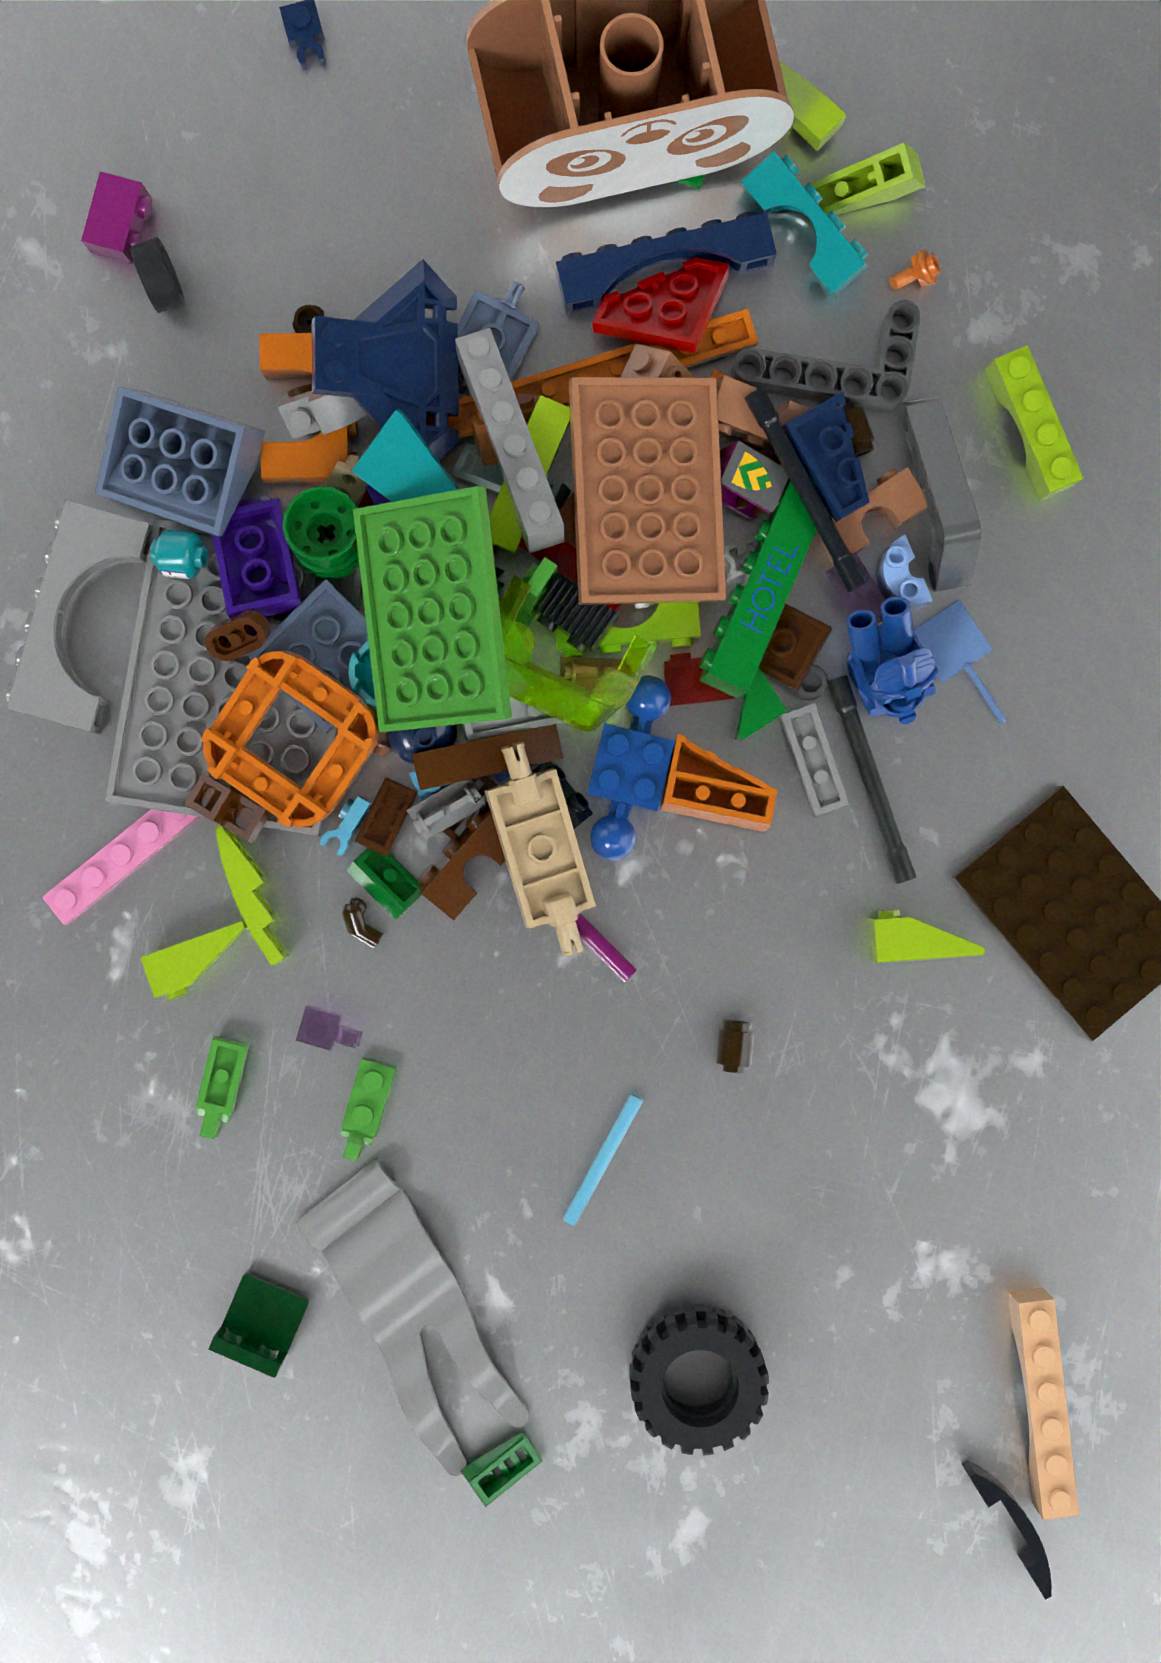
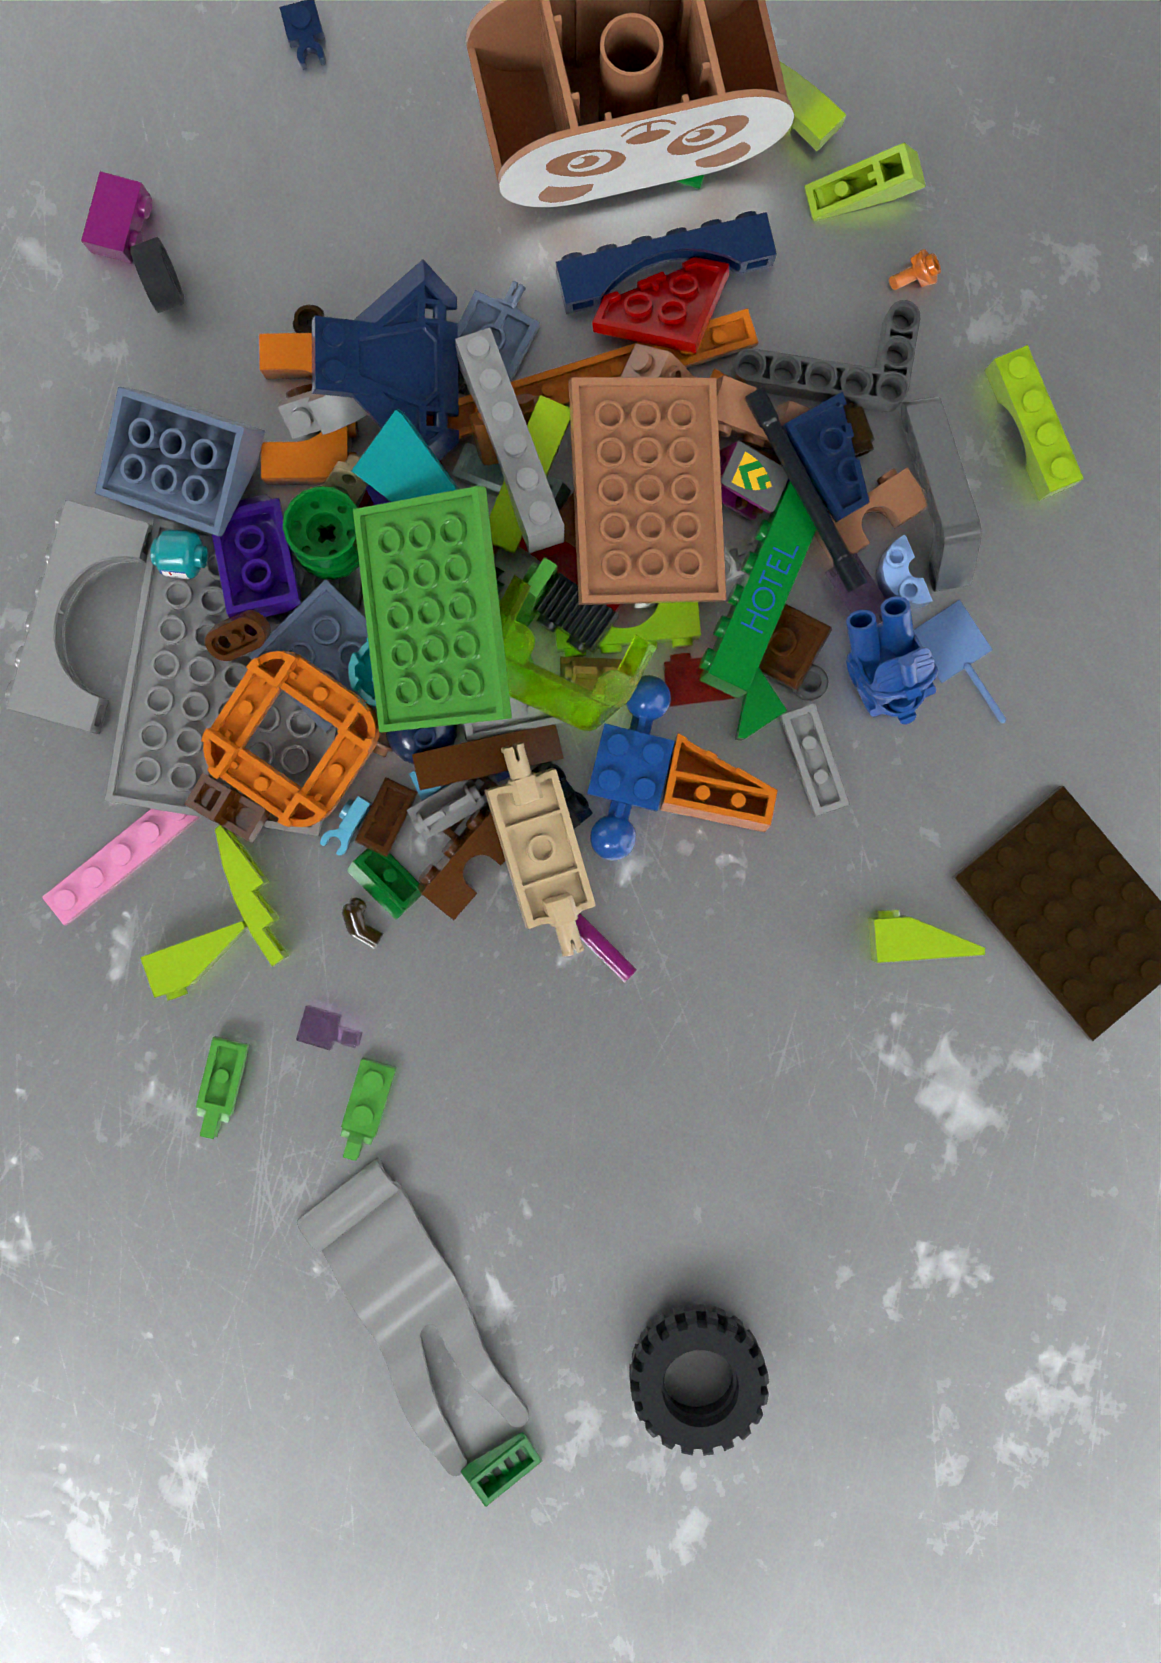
dark green bracket [208,1273,309,1378] -> none
medium azure bar [563,1094,643,1226] -> none
dark brown brick [716,1020,755,1073] -> none
teal arch [741,151,869,297] -> none
pearl dark grey piece [827,675,917,884] -> none
black slope [962,1460,1052,1600] -> none
light nougat arch [1008,1288,1079,1520] -> none

